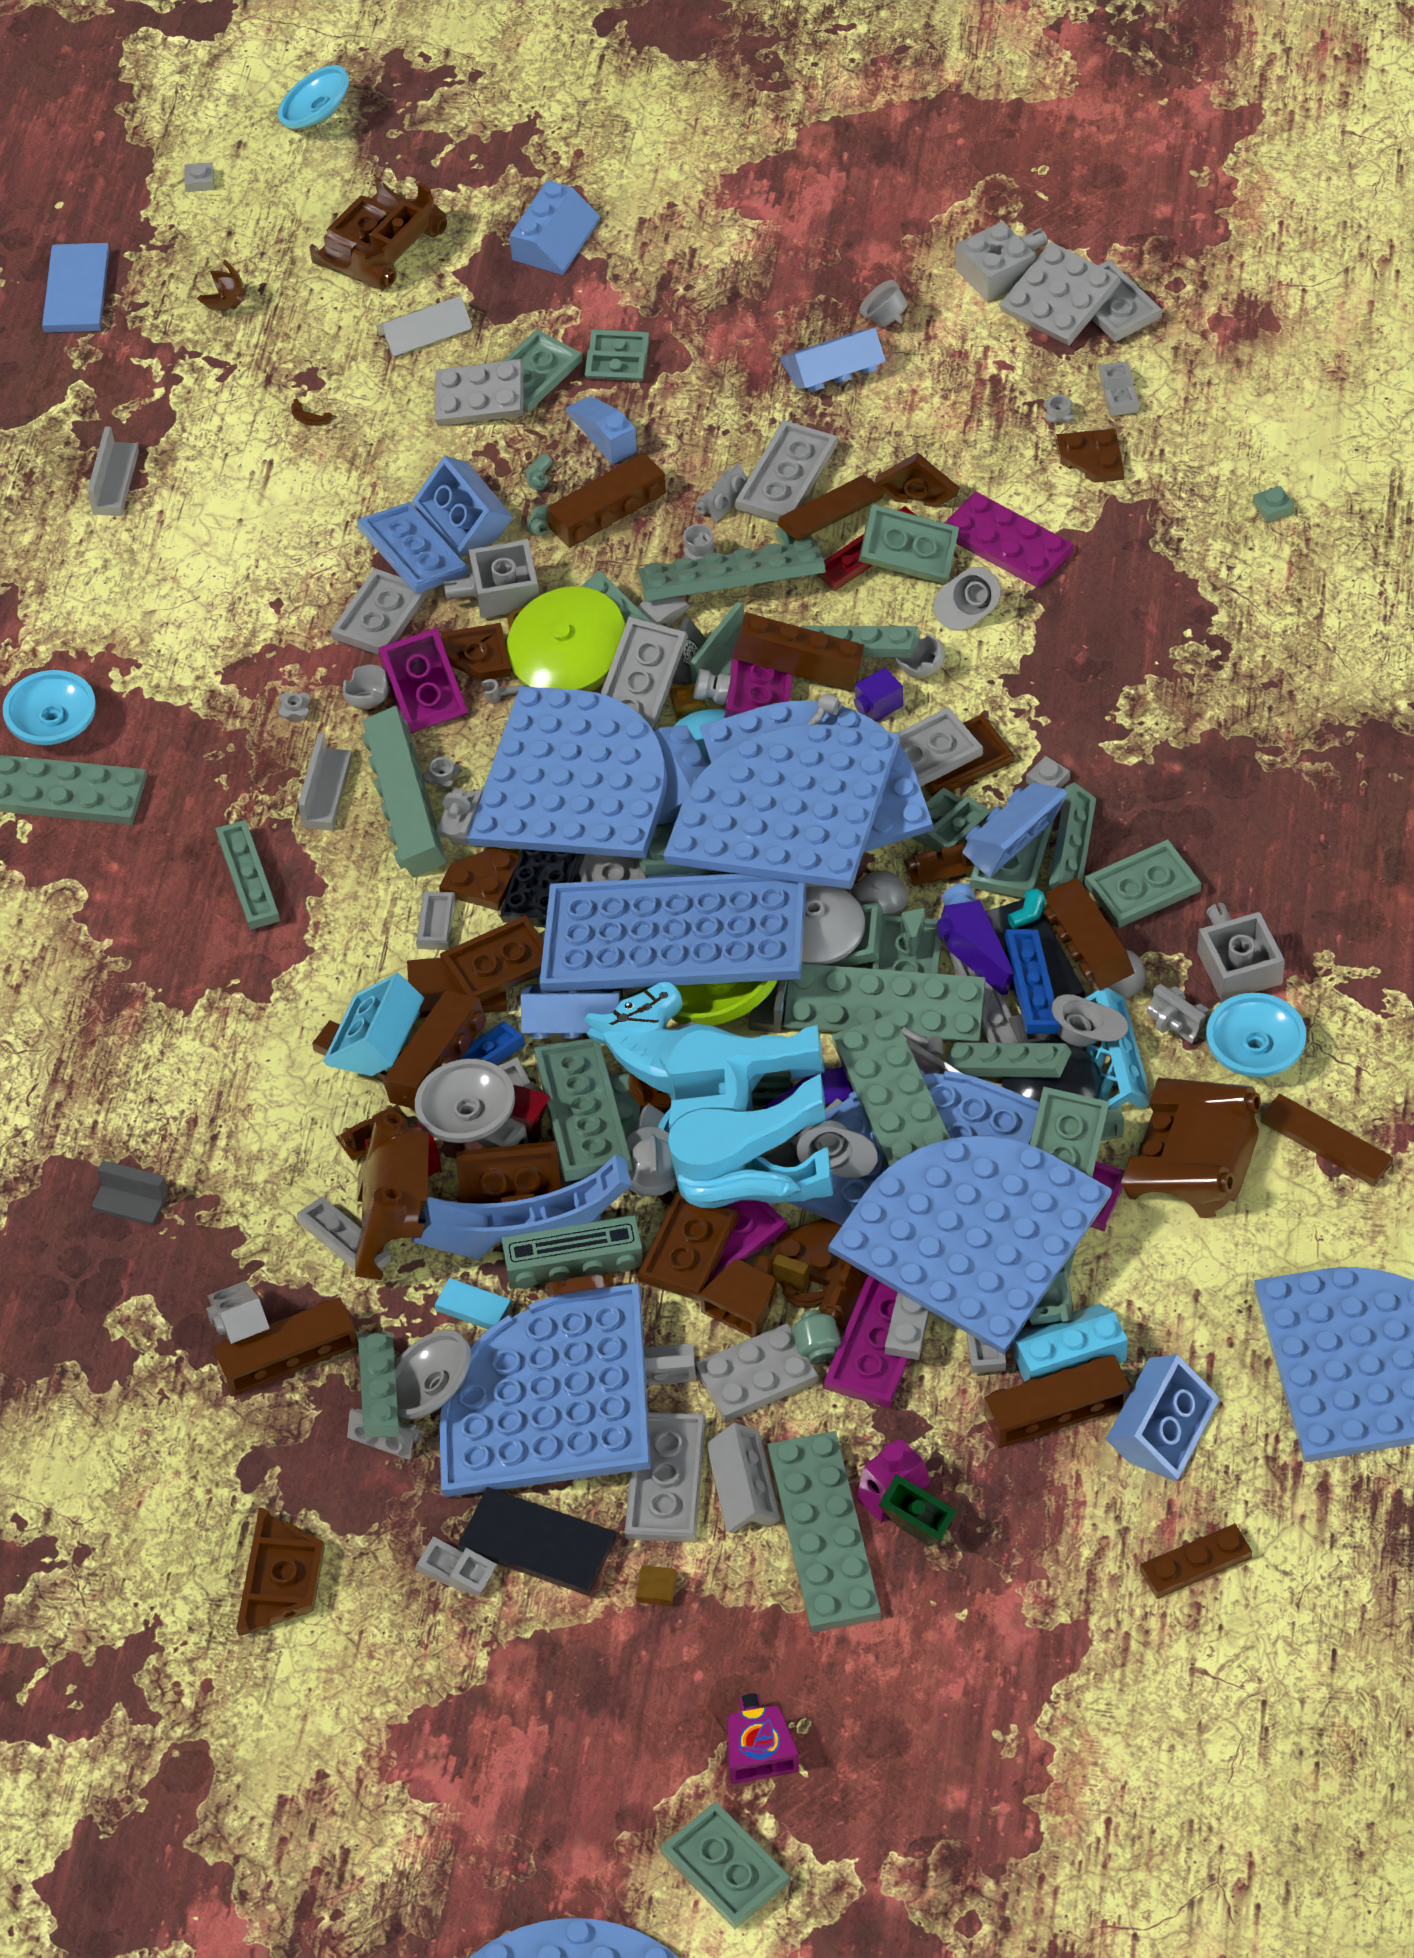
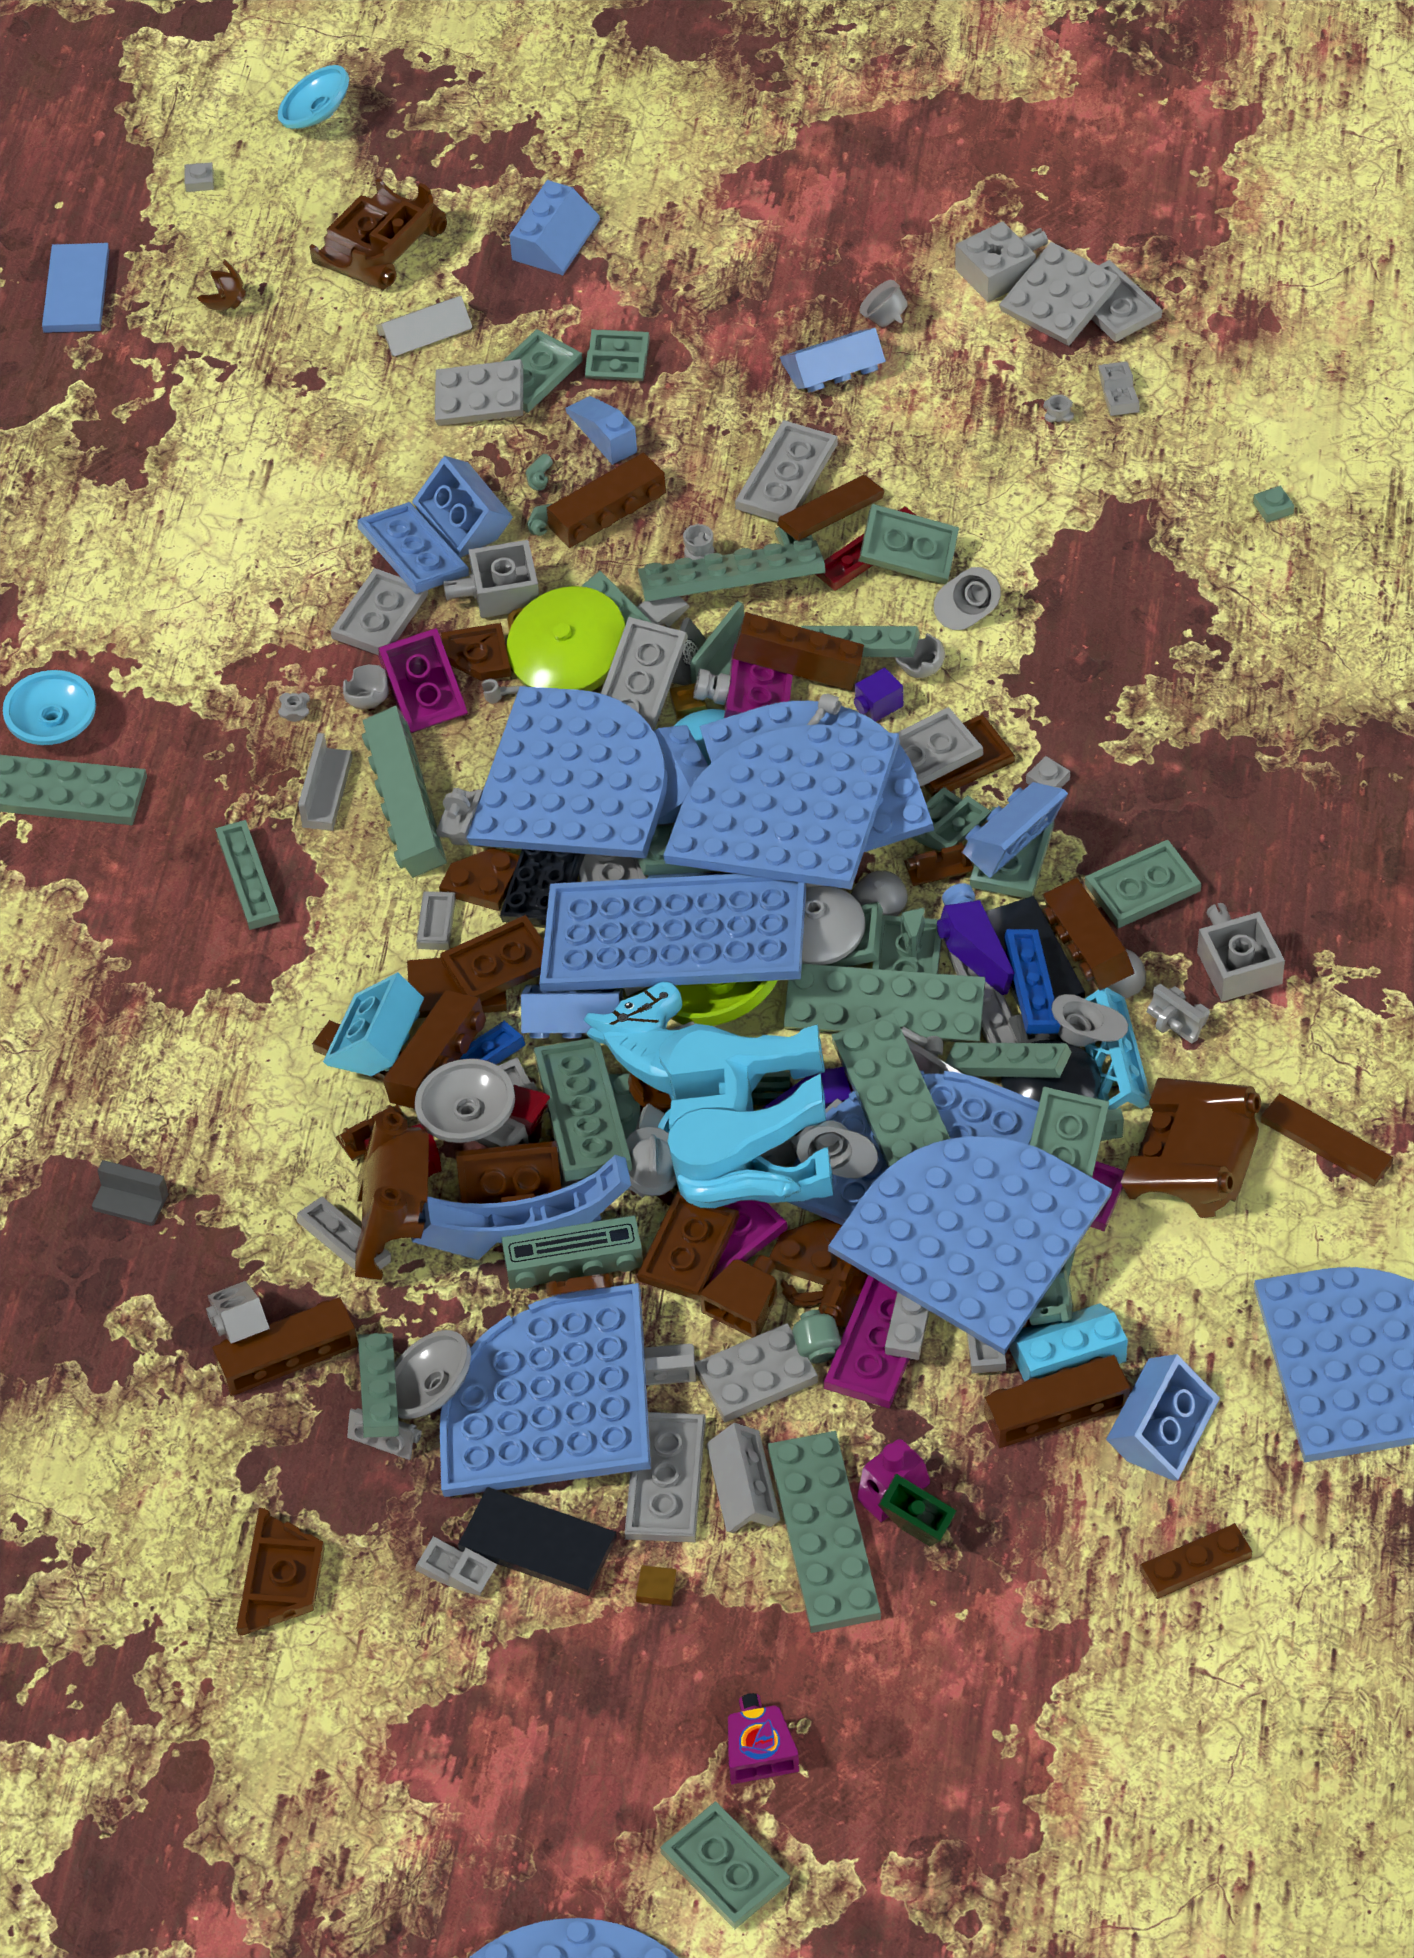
light grey panel [88,426,139,516] -> none
reddish brown piece [291,398,332,425] -> none
light grey plate [424,757,460,788] -> none
medium azure tile [435,1278,512,1330] -> none
light grey hinge [695,462,747,523] -> none
dark grey panel [749,980,788,1033] -> none
pearl gold tile [773,1254,810,1293] -> none
reddish brown plate [874,452,960,507] -> none
magenta plate [944,491,1073,588] -> none
teal arm [1008,888,1046,929] -> none
sand green plate [1049,782,1096,889] -> none
reddish brown plate [1056,428,1124,483] -> none
medium azure dish [1206,993,1306,1077] -> none

